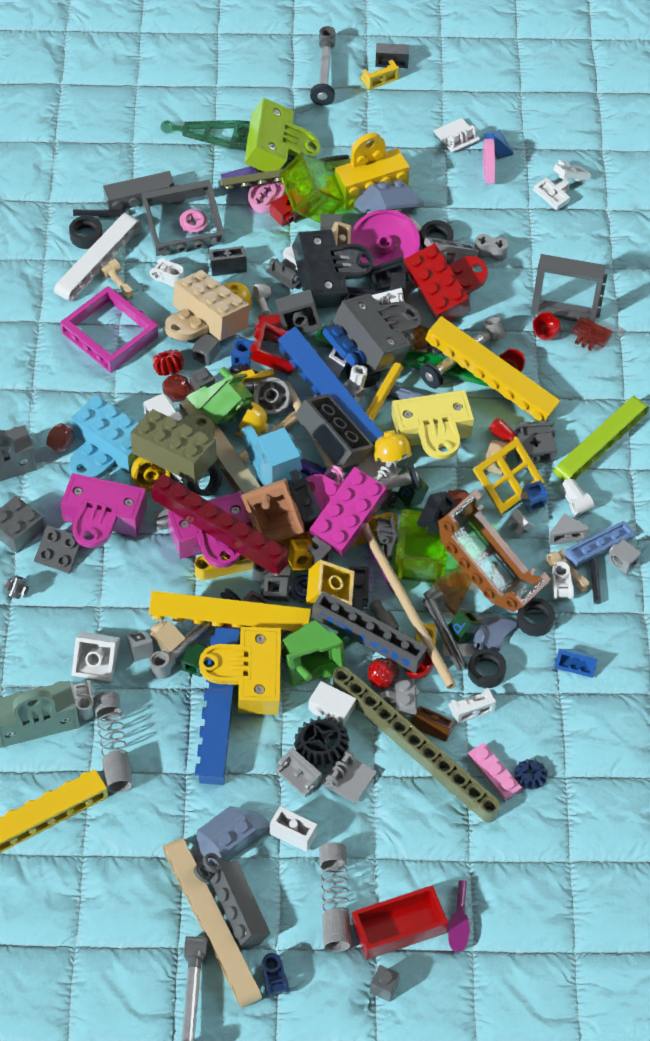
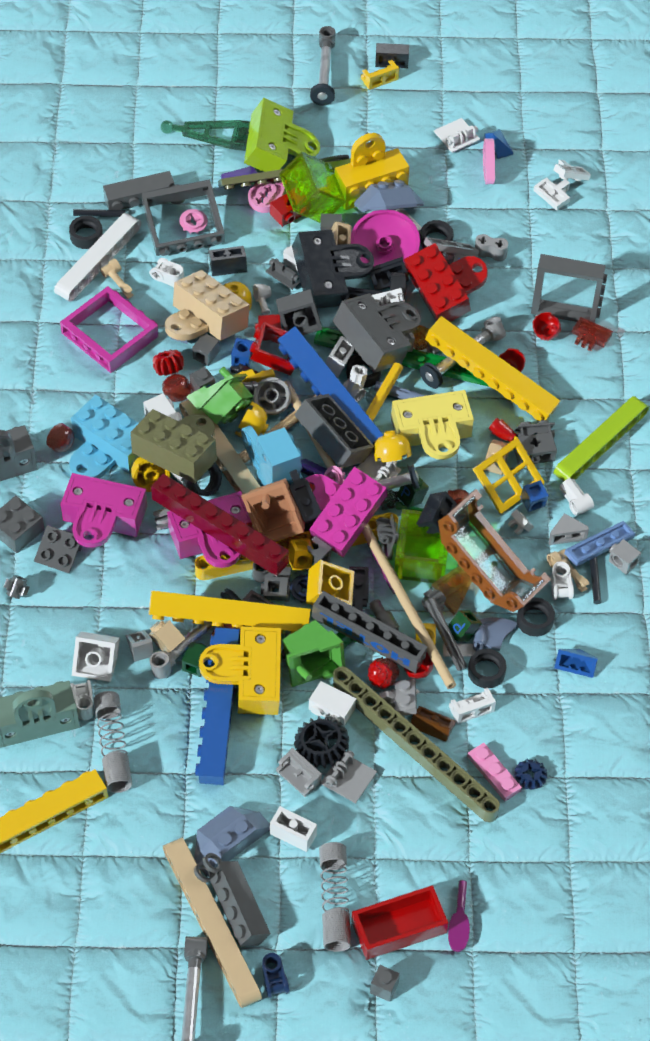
blue hinge [322,324,366,367] -> none

